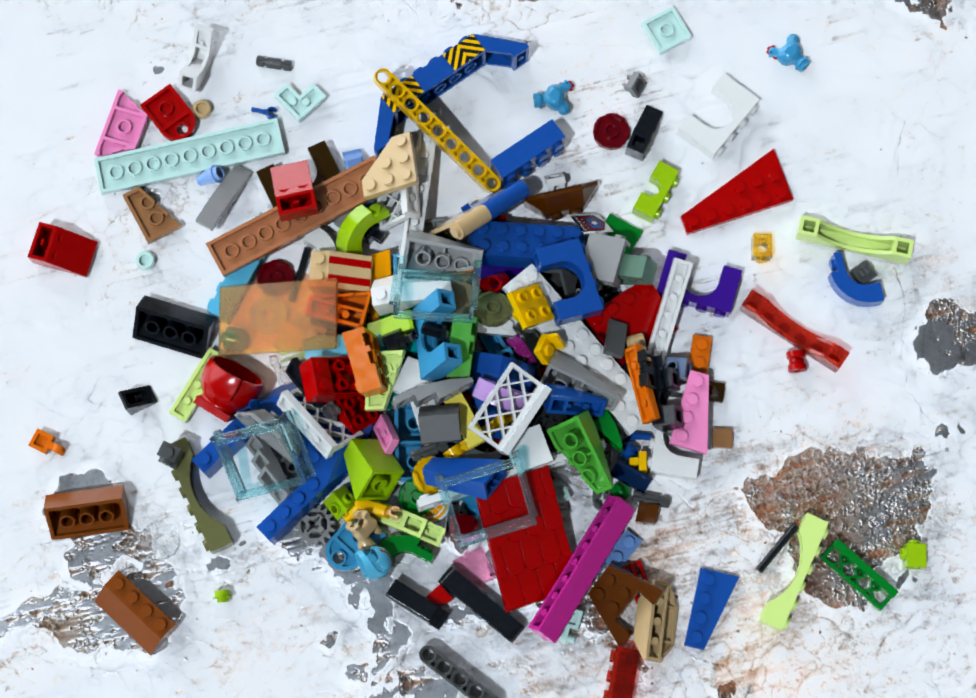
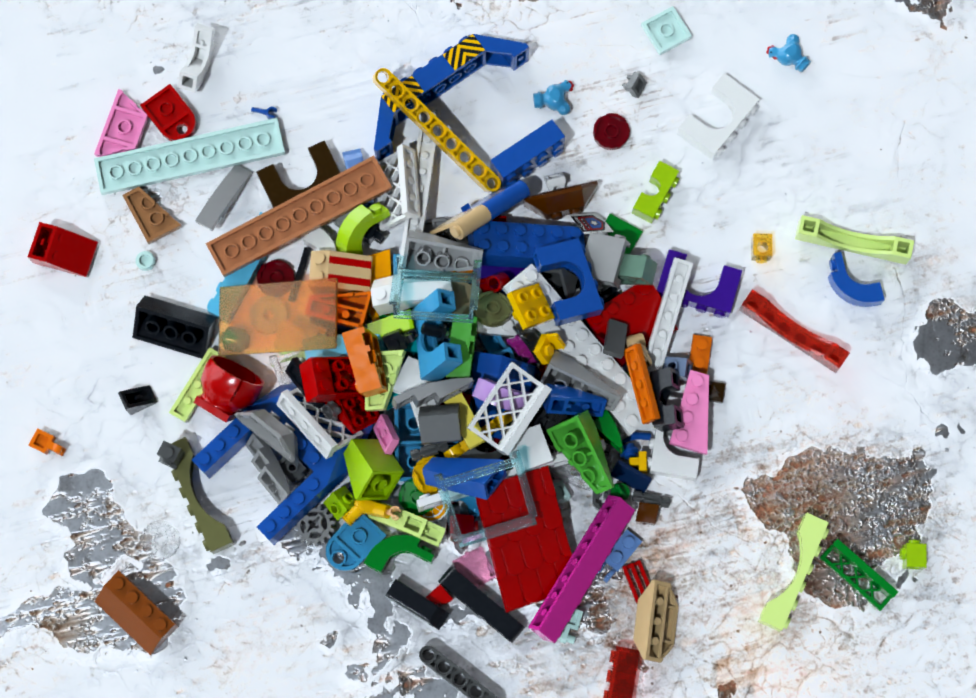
dark orange slope [43,485,130,540] -> none
tan tile [192,100,212,119] -> none
light blue cone [196,165,225,186] -> none
clear light blue piece [209,410,316,501] -> none
lime plate [213,590,232,603] -> none
blue hand [237,398,264,412] -> none
dark grey axle [256,55,292,71] -> none
slope [270,160,319,222] -> none
light aqua plate [274,83,327,123] -> none
tan animal [345,510,382,552] -> none
medium azure helmet [355,546,392,580] -> none
tan plate [362,132,419,200] -> none
reddish brown wing [588,564,666,648] -> none
black slope [625,105,663,161] -> none
black piece [637,349,664,392] -> none
red wing [680,149,793,235] -> none
blue wing [684,568,739,650] -> none
medium nougat tile [712,428,733,449] -> none
black bar [756,524,798,573] -> none
red wheel [786,350,807,373] -> none
dark grey tile [850,260,877,284] -> none

